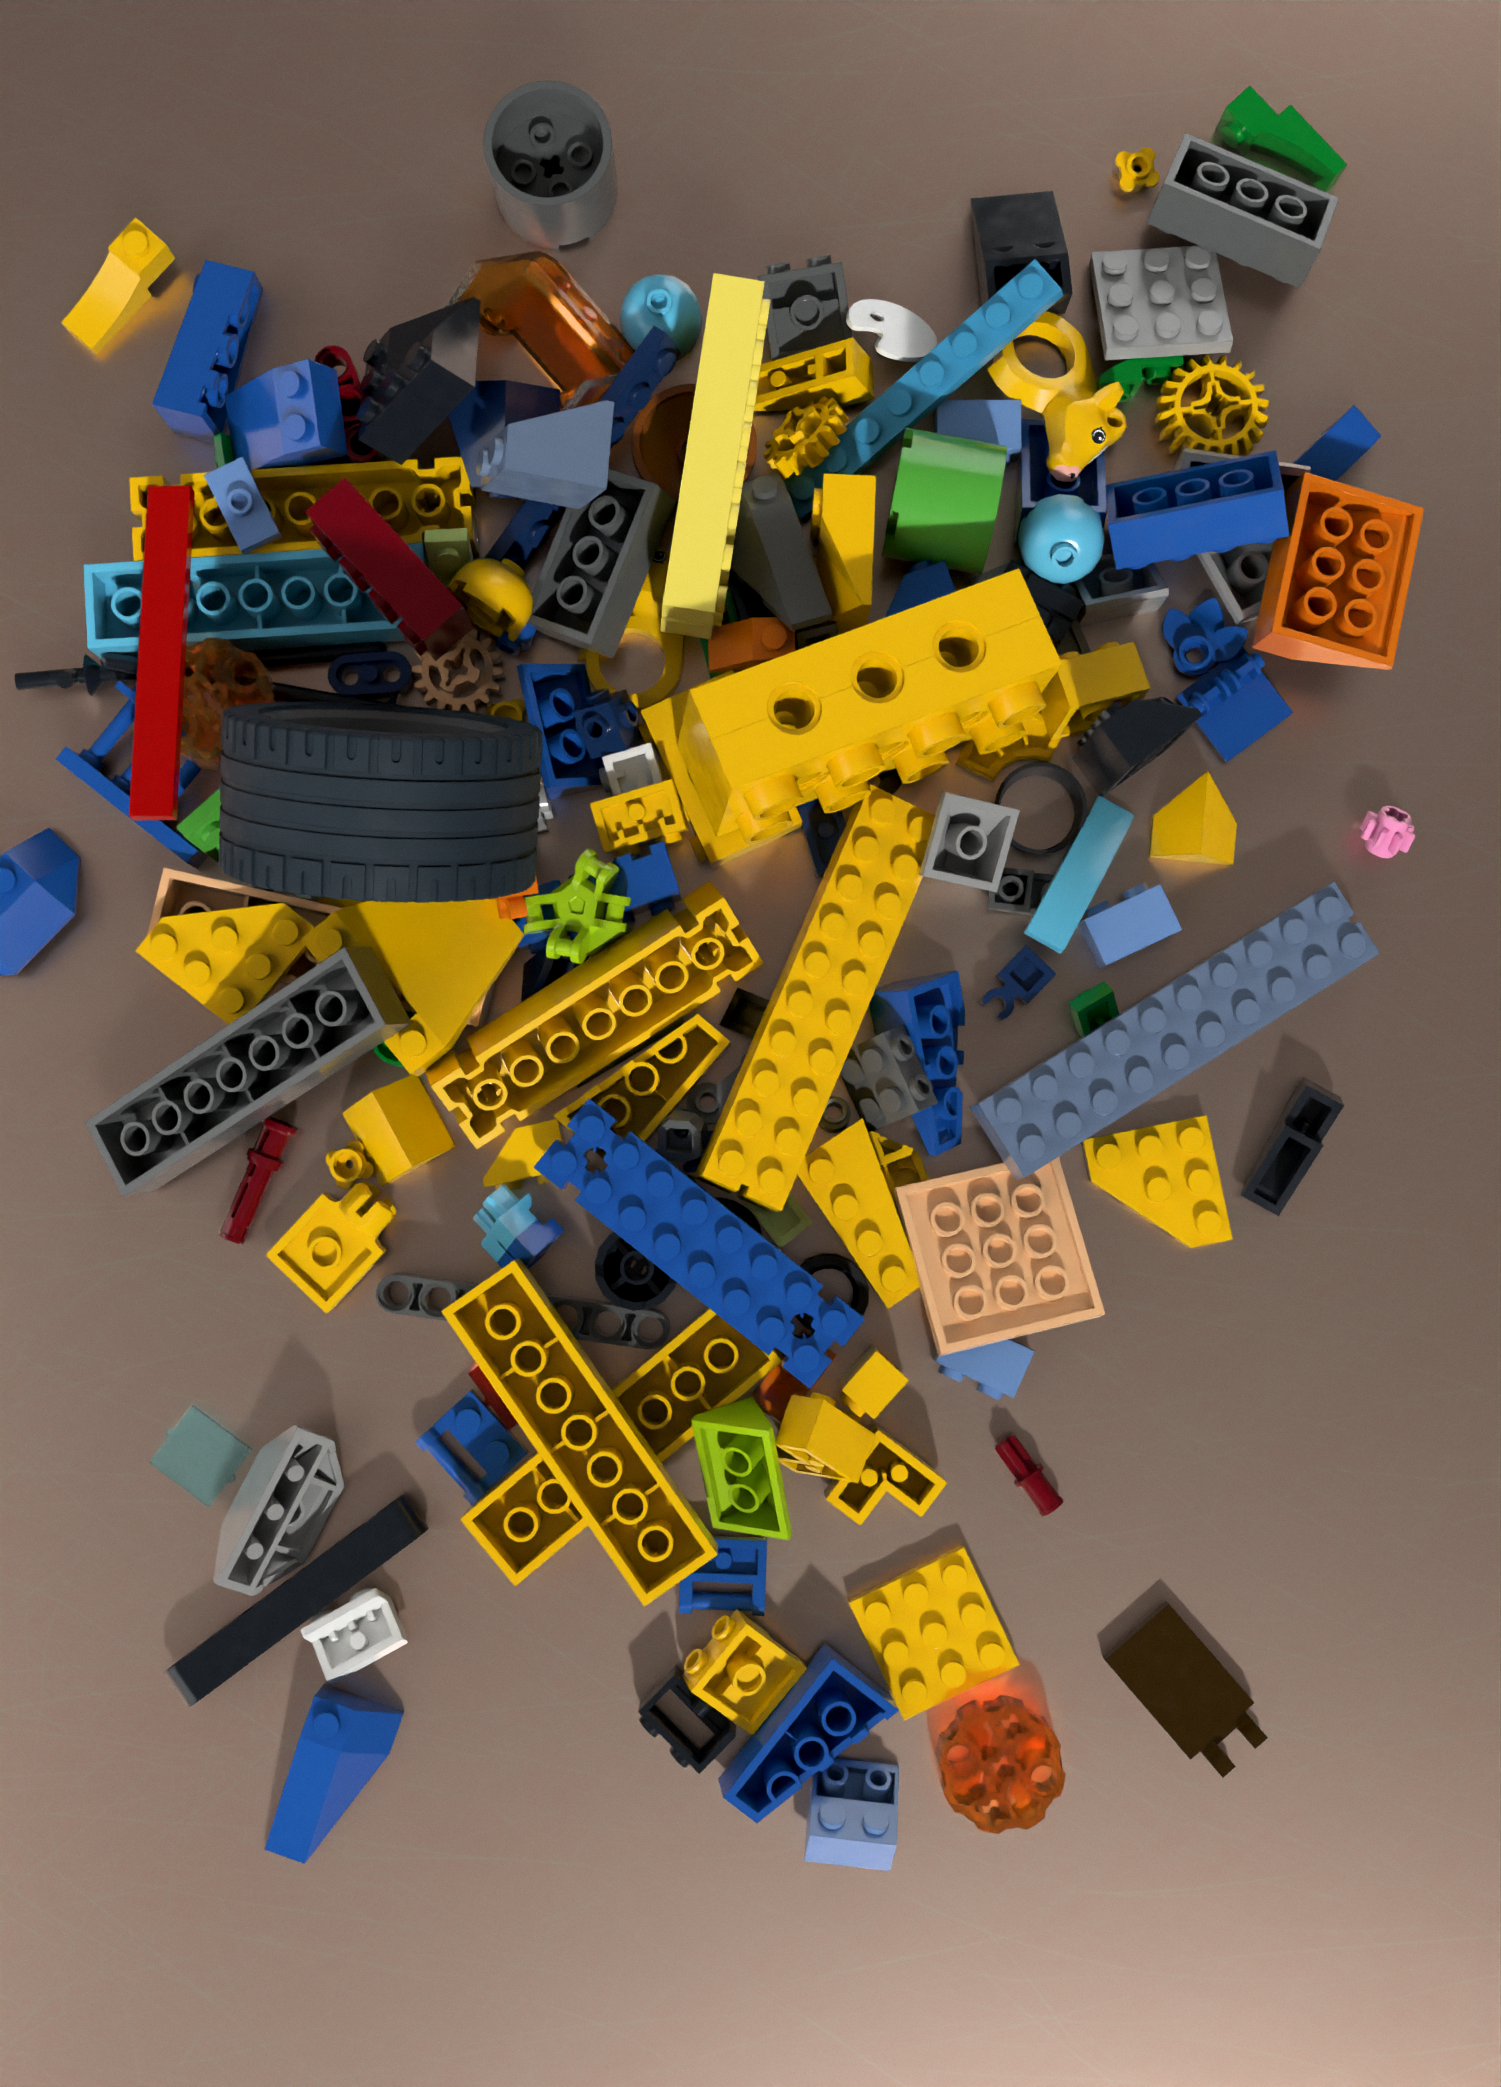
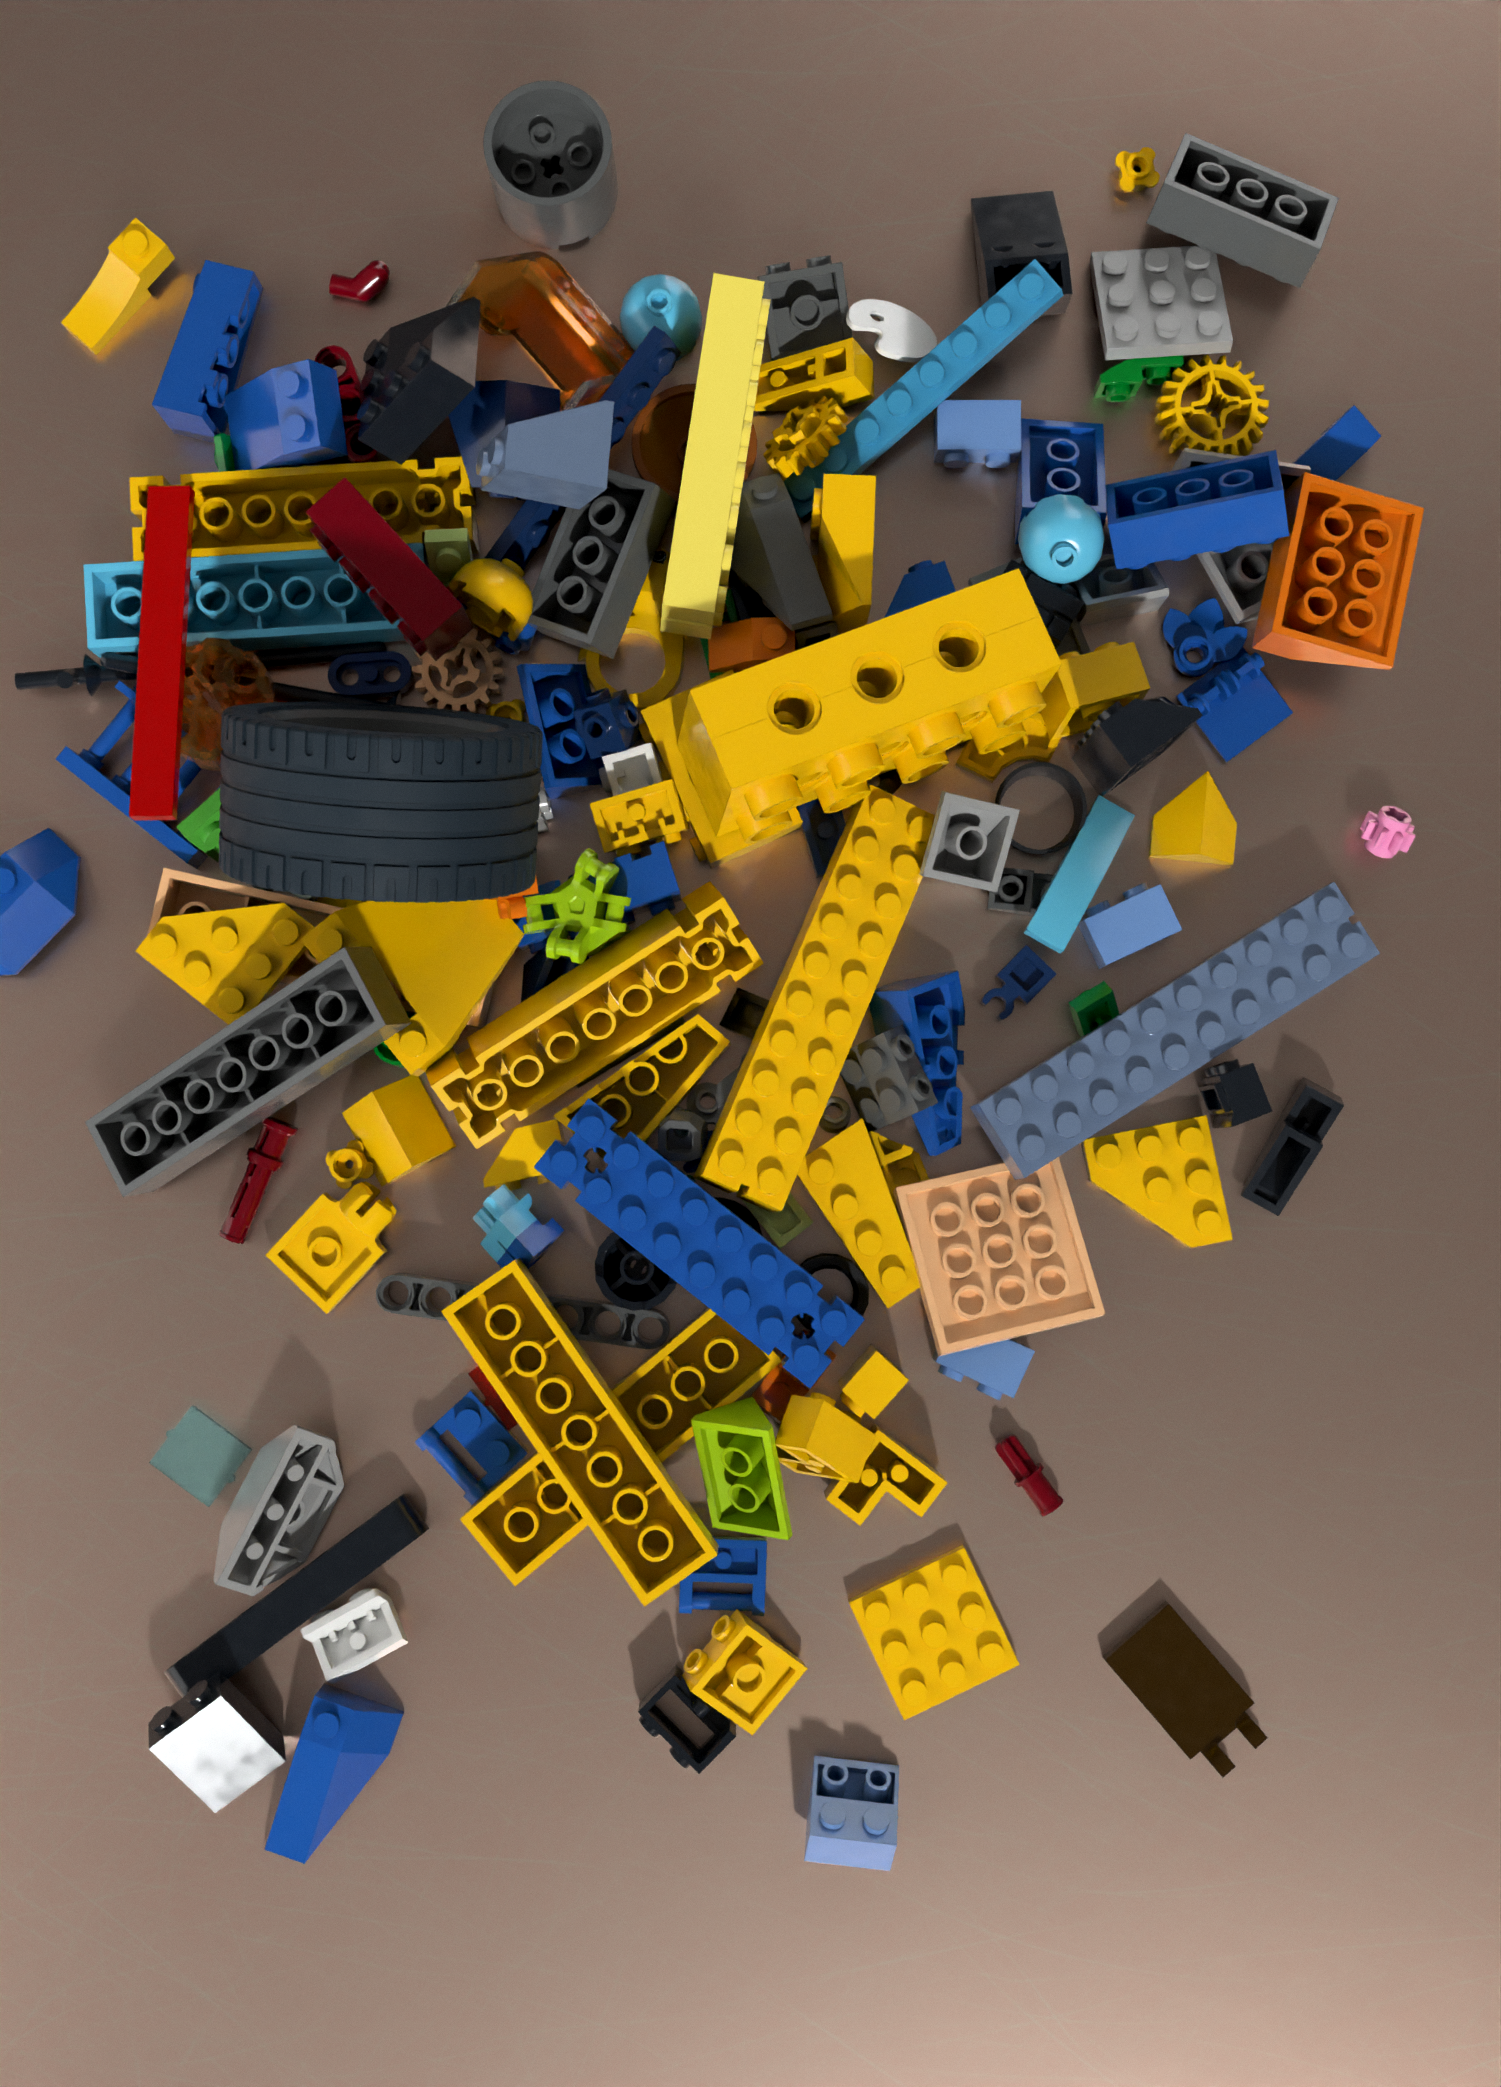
medium blue plate [204,457,282,555] -> none
blue wedge [718,1643,899,1823] -> none
bright green brick [881,427,1007,575] -> none
clear orange connector [935,1695,1066,1834] -> none
yellow animal [987,311,1127,482] -> none
green slope [1217,86,1347,192] -> none
none -> brick [148,1671,286,1813]
none -> dark red arm [329,260,390,302]
none -> black window [1199,1059,1273,1128]

